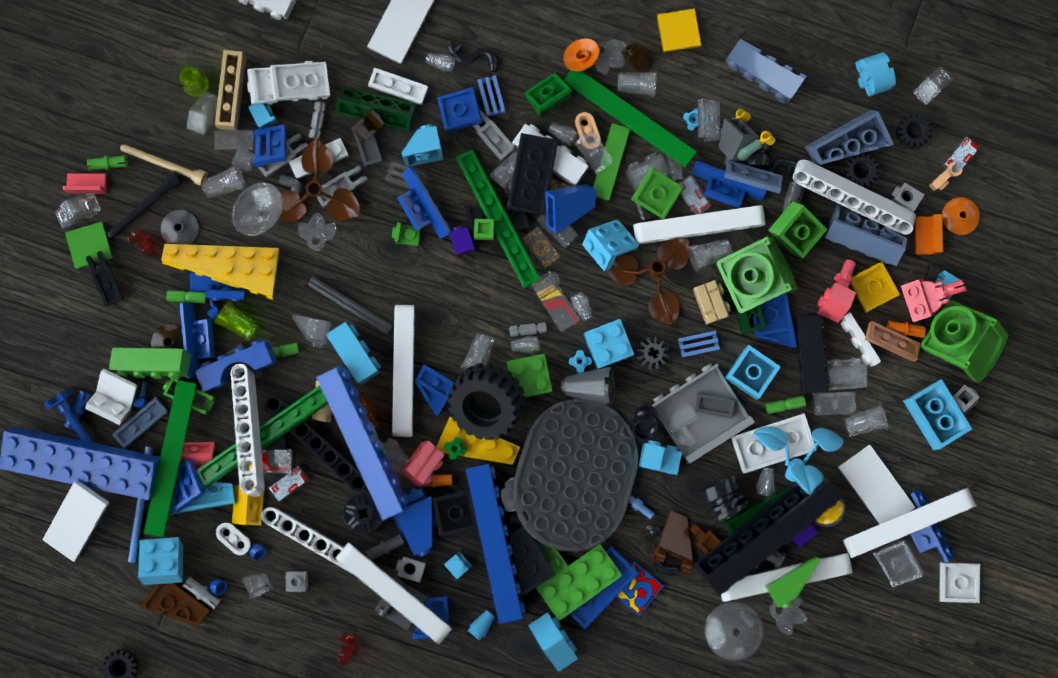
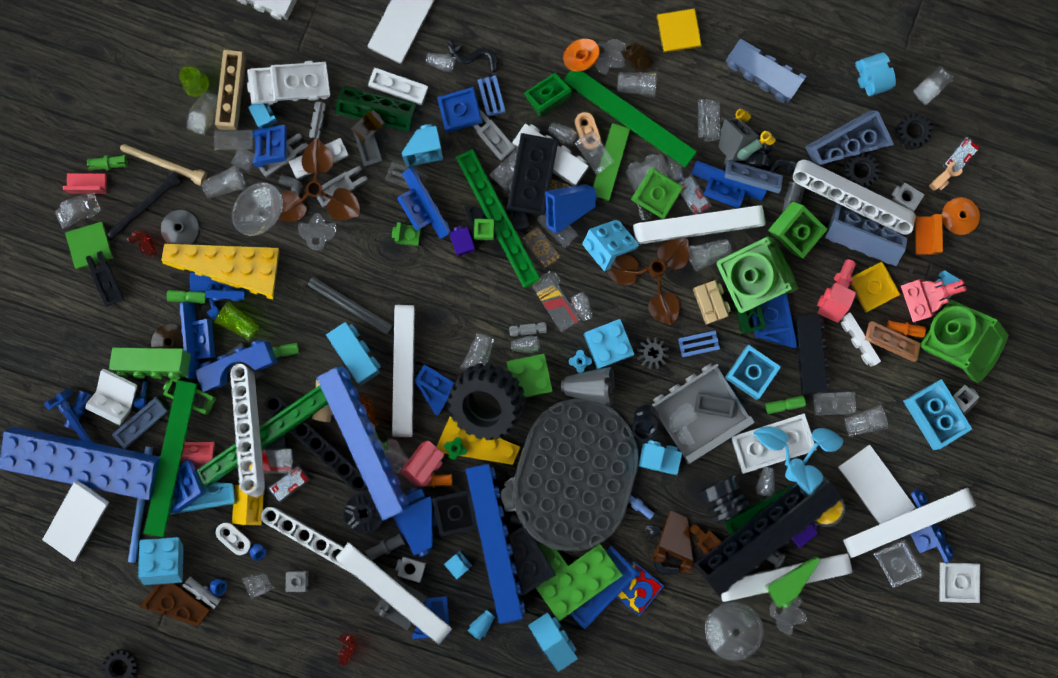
clear slope [292,314,333,348] -> none
medium azure plate [683,109,705,131] -> none
clear bracket [827,357,867,391] -> none

